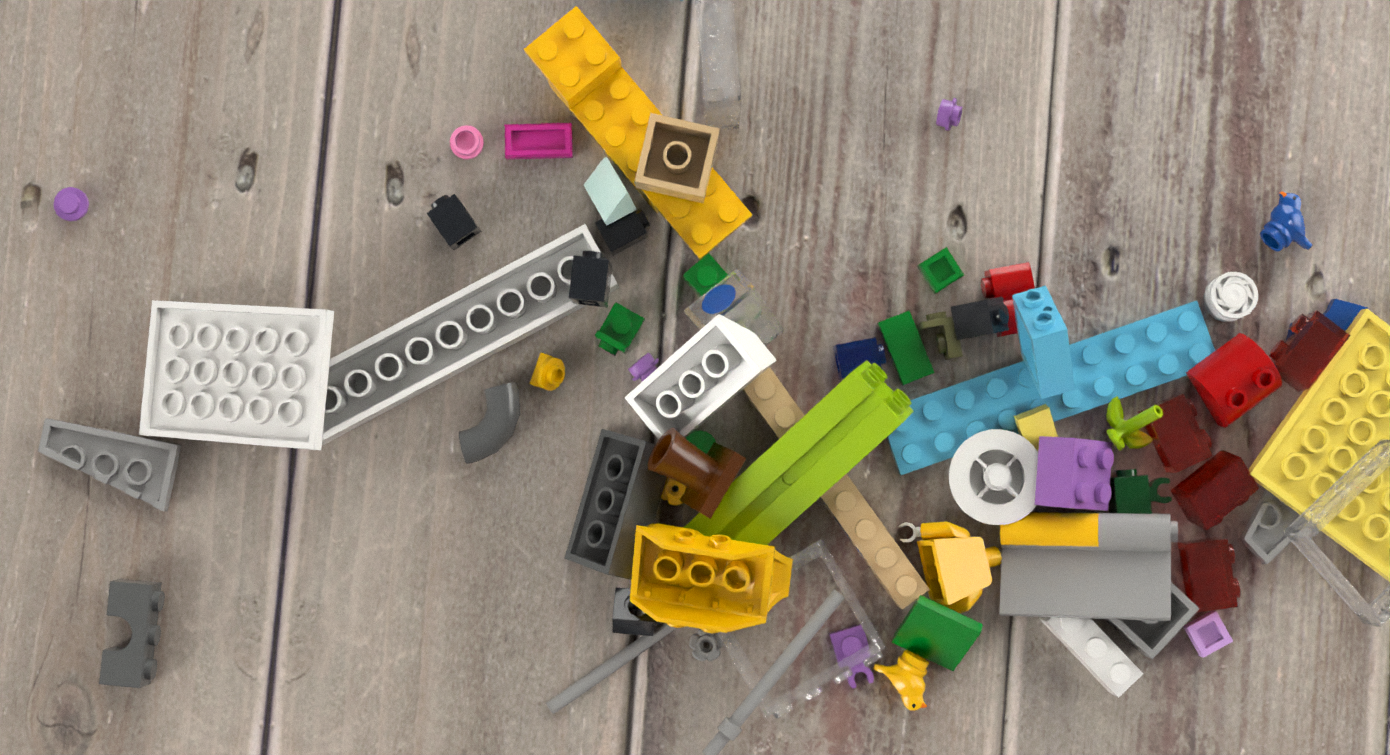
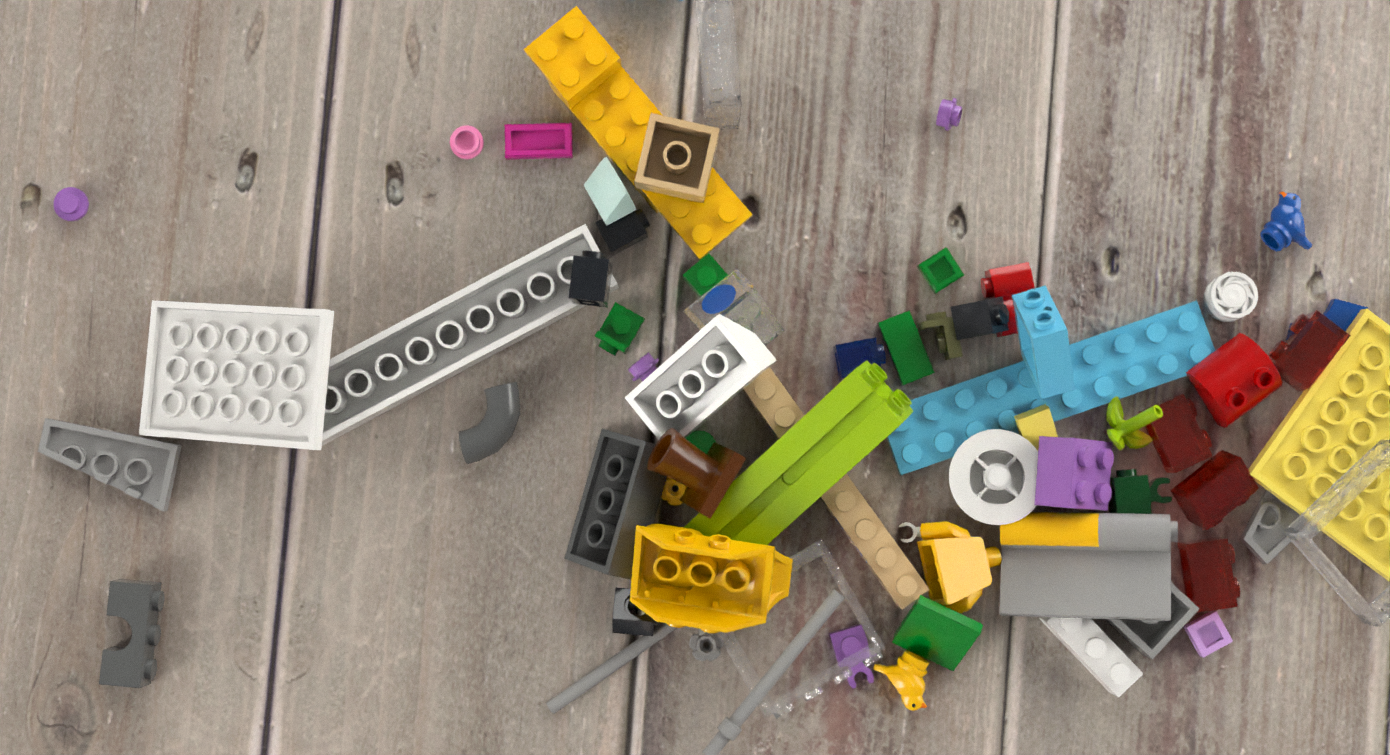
black brick [427,194,482,250] -> none
yellow plate [529,352,565,391] -> none

